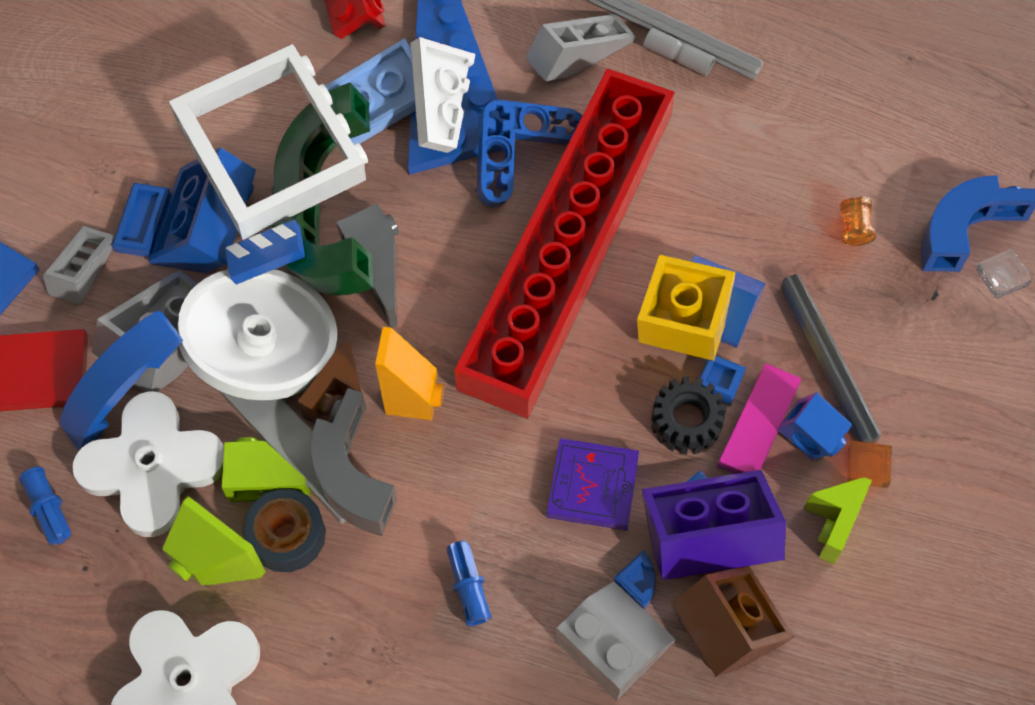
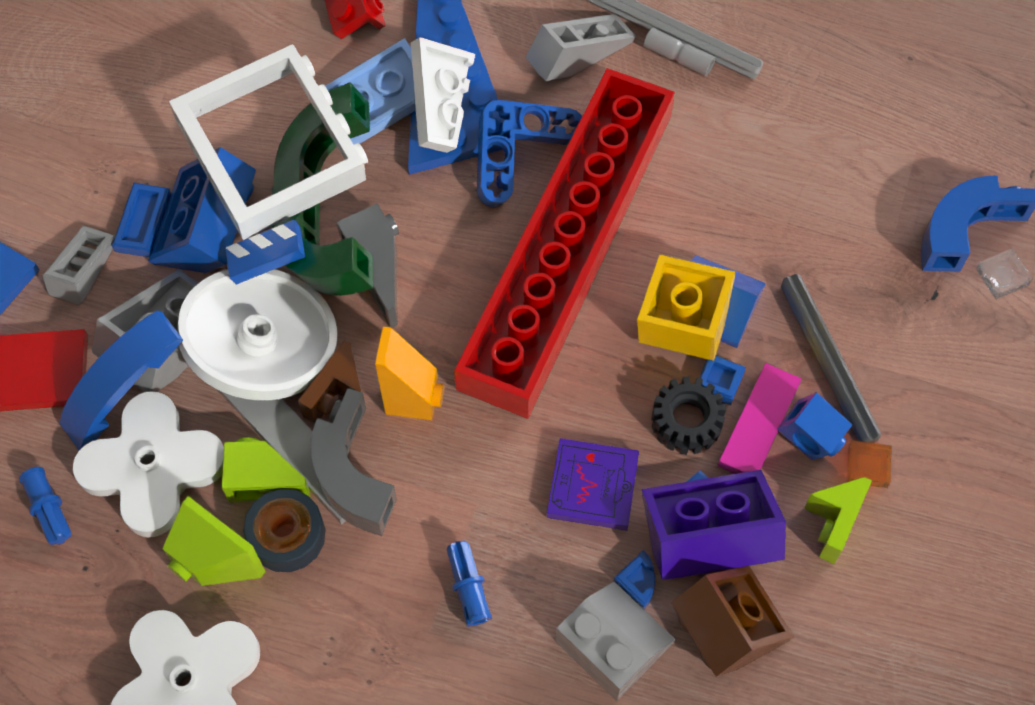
clear orange bush [839,197,876,246] -> none

